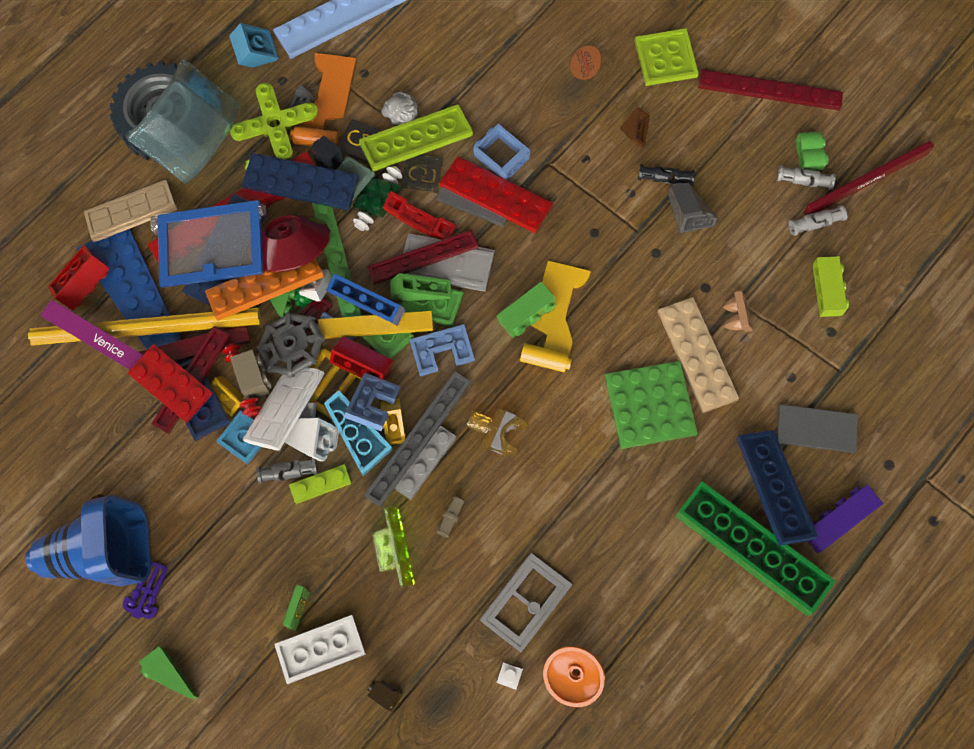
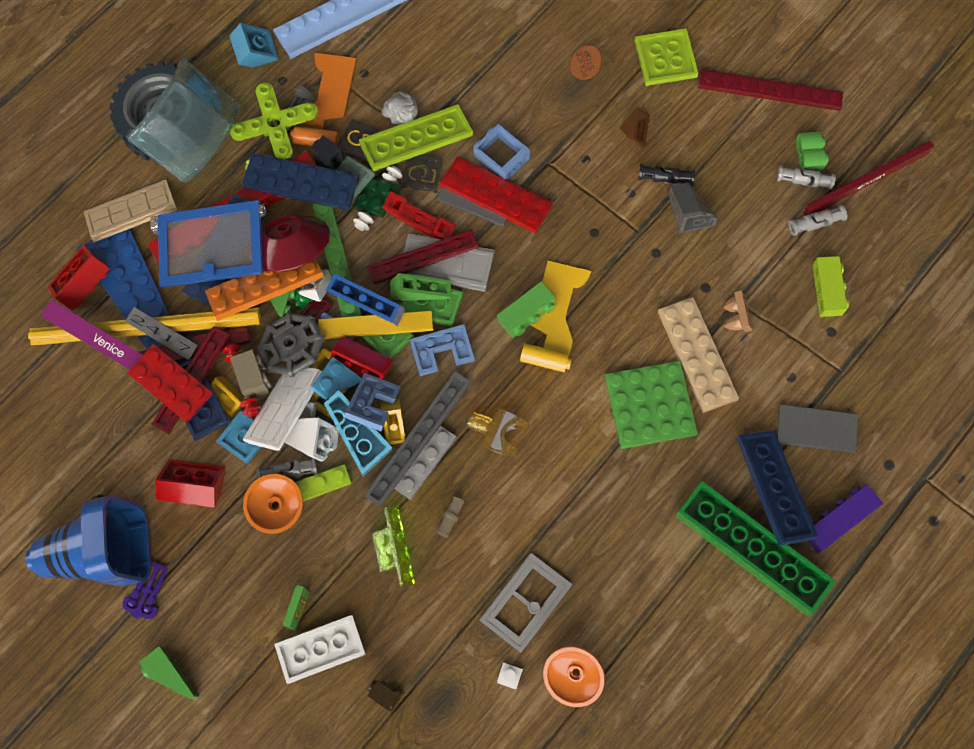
none -> flat silver sticker [125,307,198,360]
none -> red slope [155,459,226,507]
none -> orange dish [243,474,303,534]
none -> dark azure wing [310,357,362,400]

